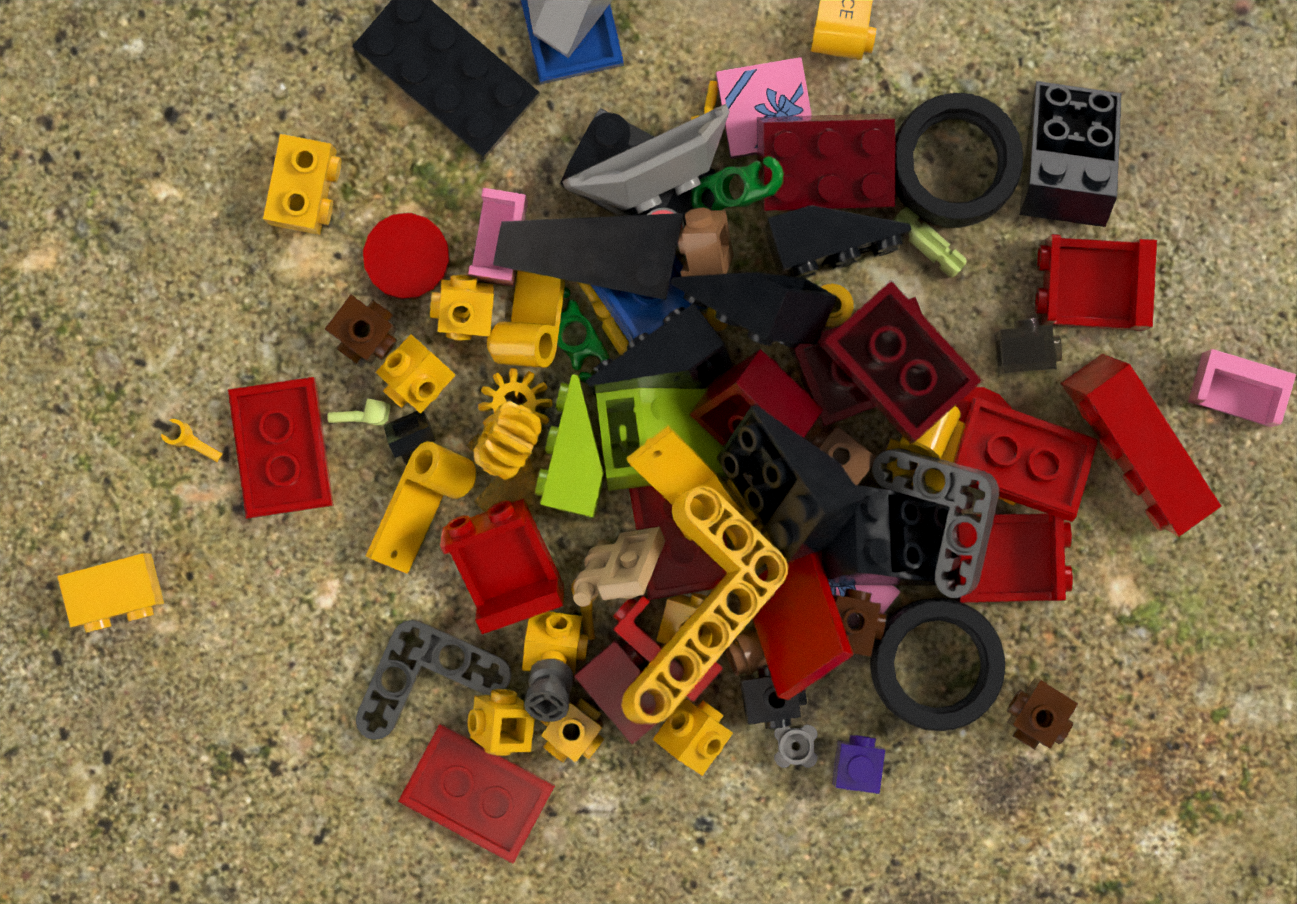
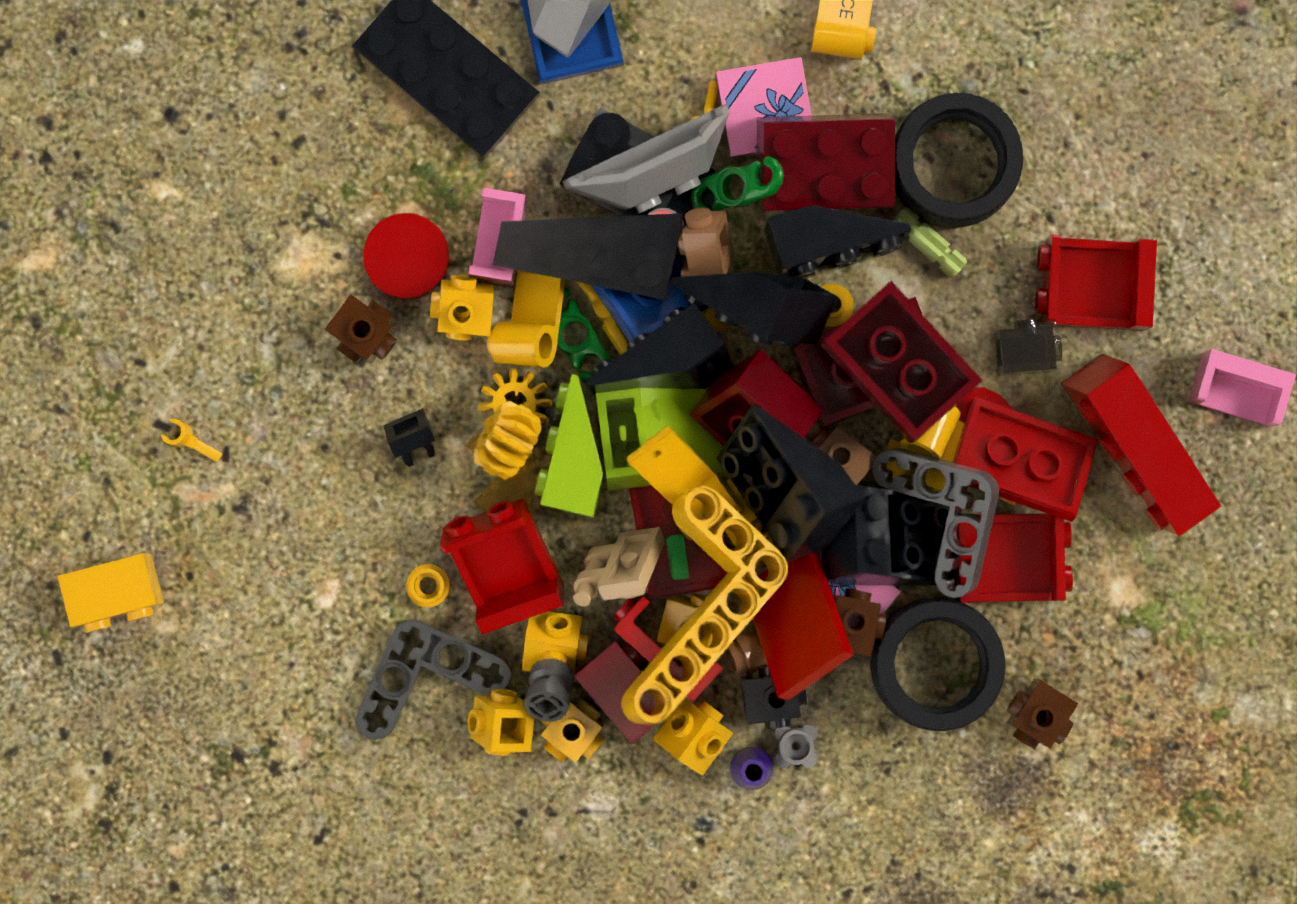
red tile [228,377,334,519] -> none
yellow brick [263,134,341,235] -> none
yellowish green hand [328,398,391,426] -> none
yellow door [366,441,476,574] -> none
yellow brick [375,334,456,414] -> none
red tile [398,723,555,864] -> none
yellow hand [571,579,597,640] -> none
dark purple brick [832,735,886,794] -> none
black slope [1020,81,1122,227] -> none
none -> yellow plate [406,564,450,608]
none -> green tile [665,534,689,580]
none -> dark purple cone [730,747,773,790]

